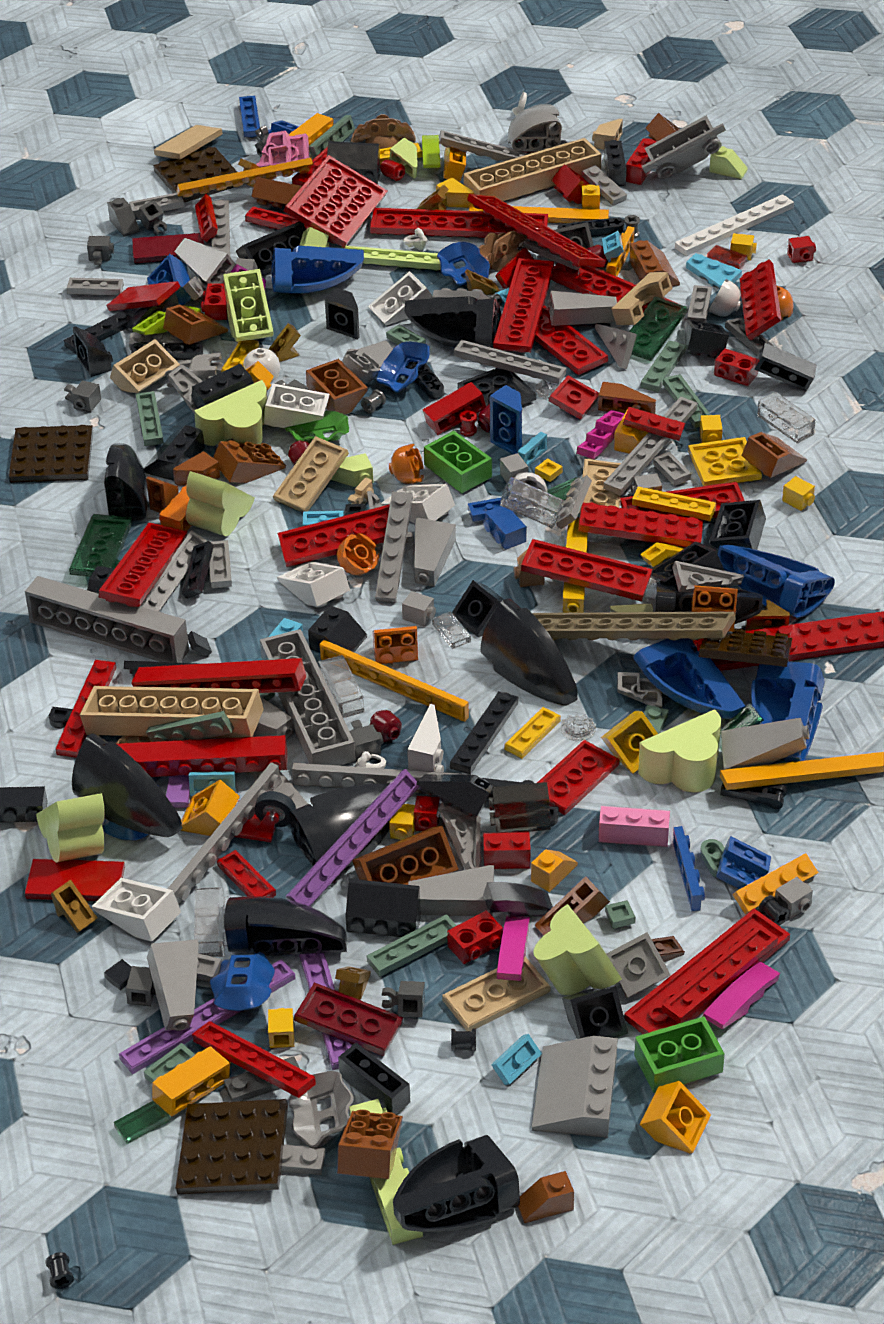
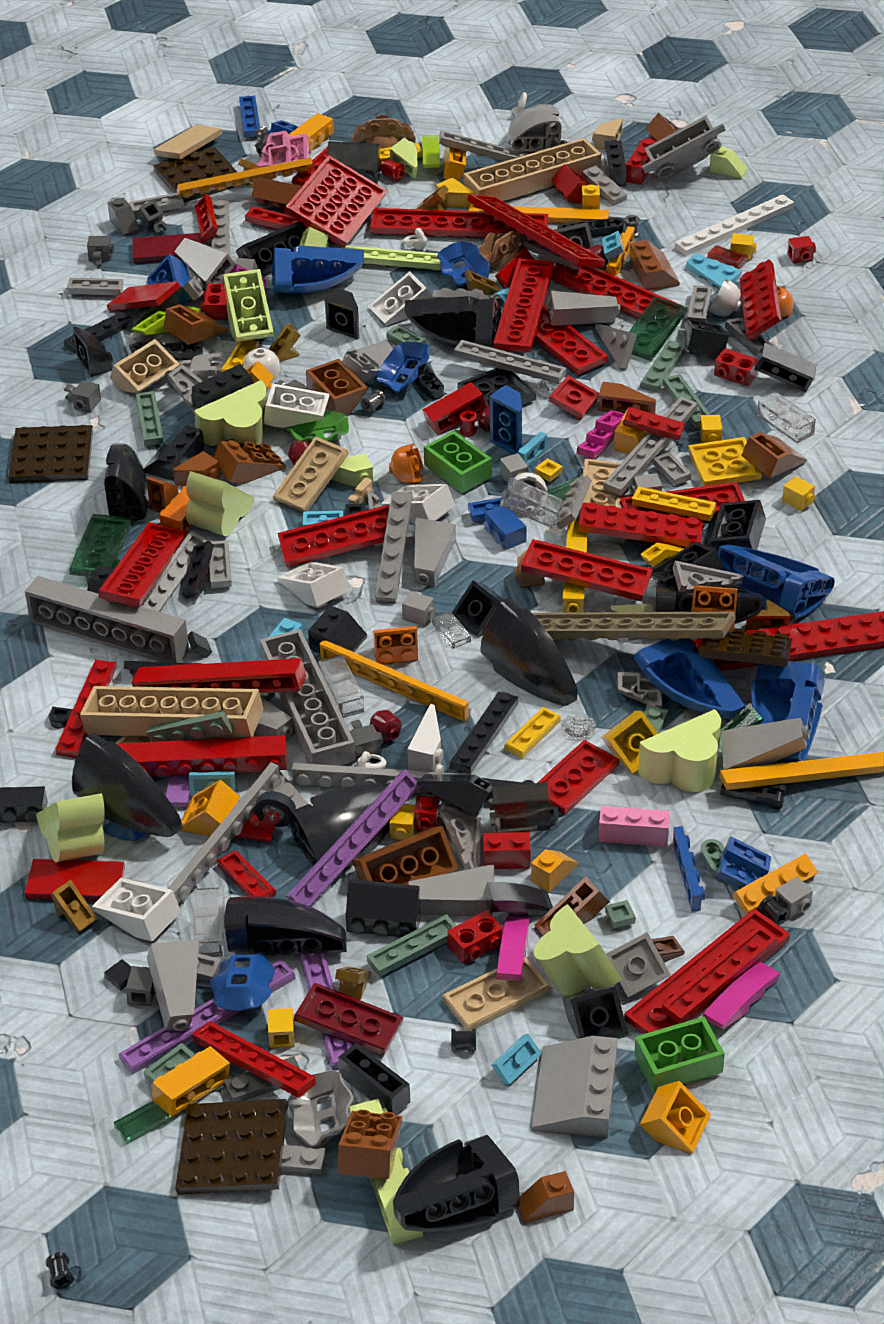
sand green plate [309,115,355,159] -> none
orange cylinder [337,533,379,576] -> none
dark grey brick [382,981,425,1017] -> none
tan arch [611,272,673,325] -> none

